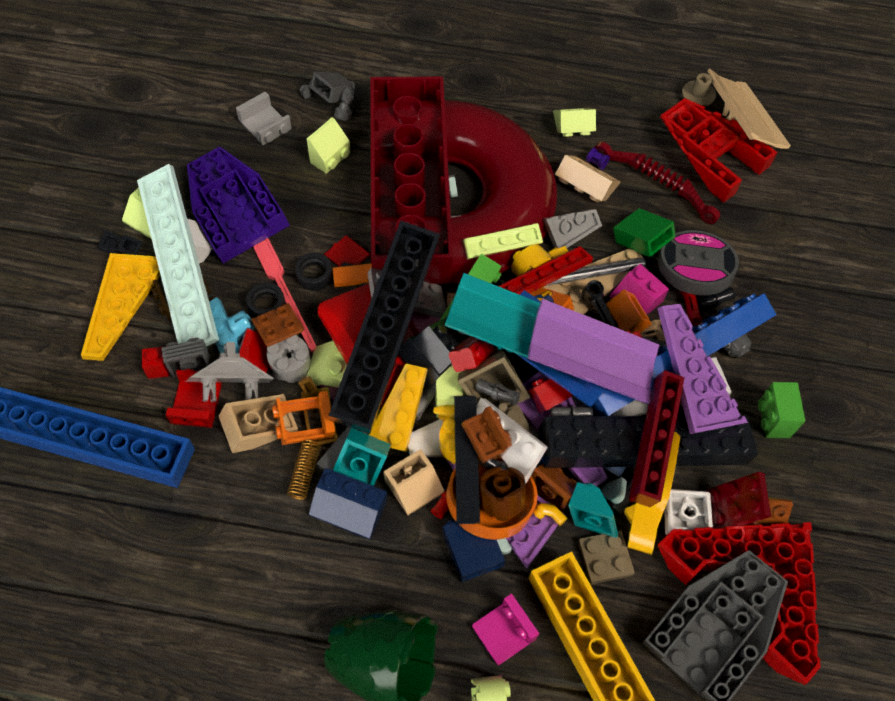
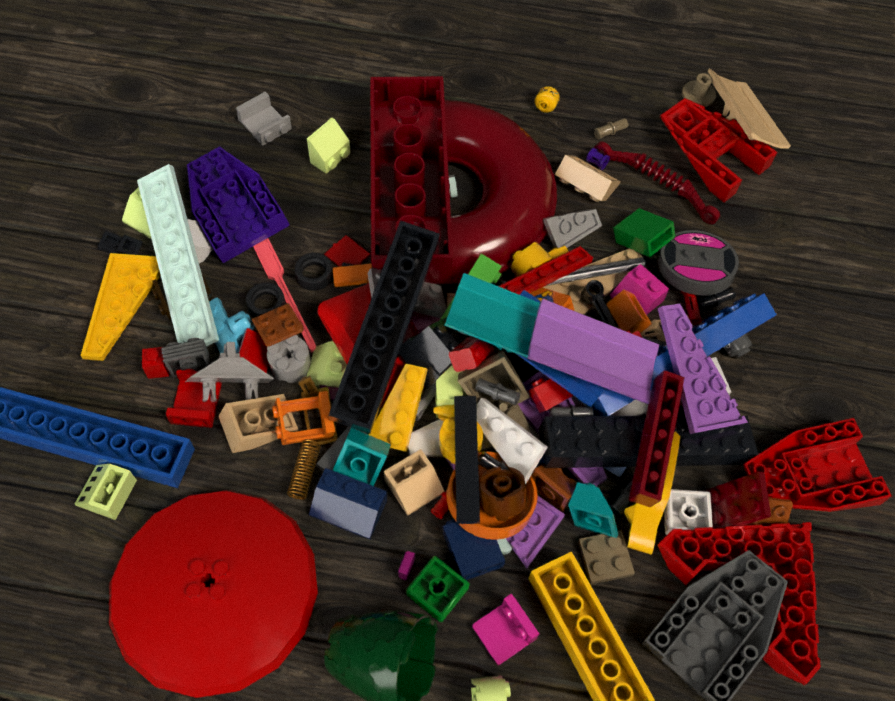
dark grey torso [300,71,355,121] -> none
dark orange bracket [461,406,512,463] -> none
yellowish green tile [463,223,543,260] -> none
yellow arm [533,503,568,526] -> none
yellowish green slope [553,108,596,136] -> none
light aqua tile [601,477,627,504] -> none
bright green brick [758,382,805,438] -> none
none -> yellowish green slope [75,464,137,520]
none -> red container [109,490,318,698]
none -> magenta tile [398,551,415,581]
none -> green brick [406,556,470,622]
none -> yellow head [535,86,559,113]
none -> dark tan axle [594,118,629,139]
none -> red wedge [743,418,892,512]

